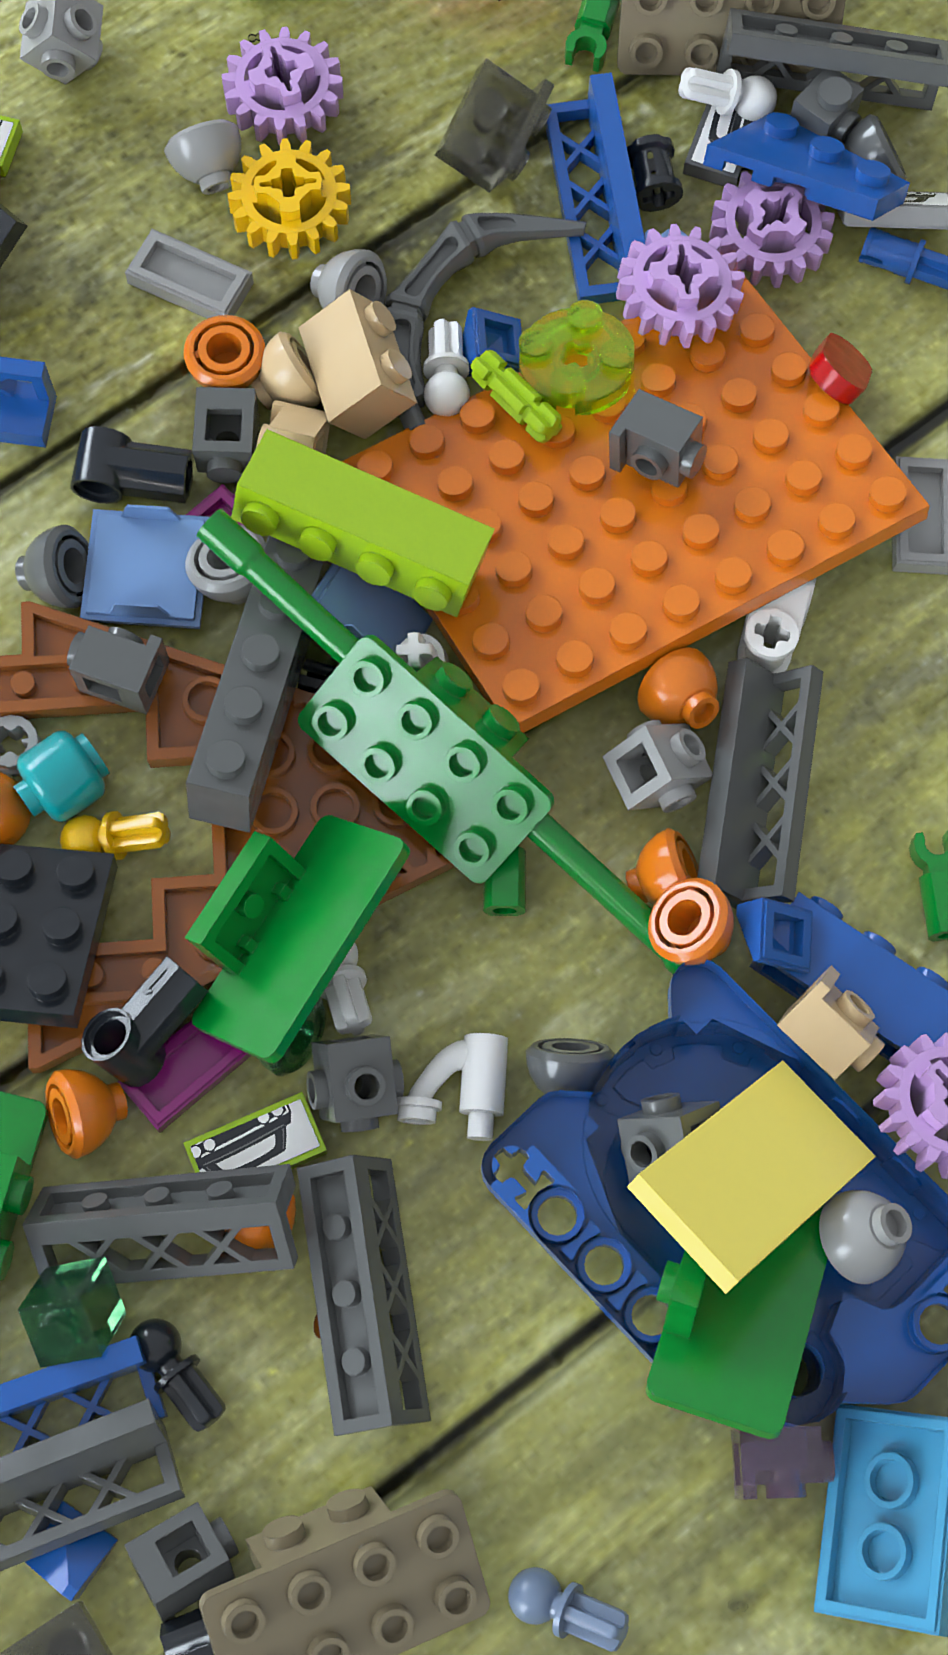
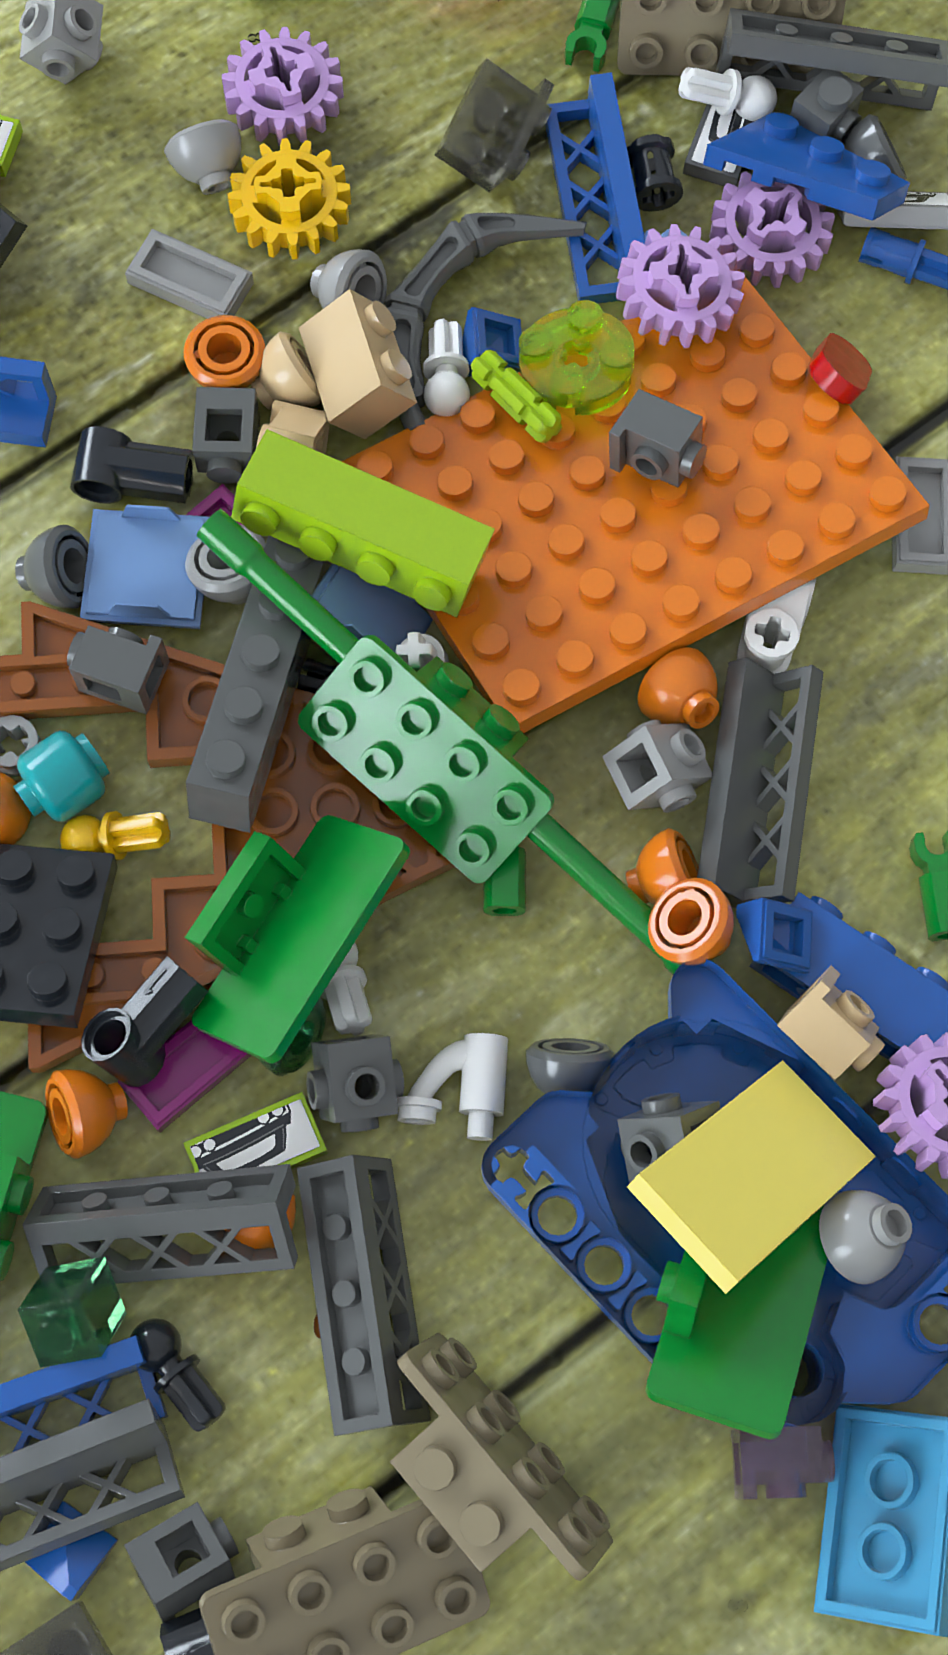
sand blue axle [508,1567,629,1652] -> none
none -> dark tan bracket [390,1333,613,1581]

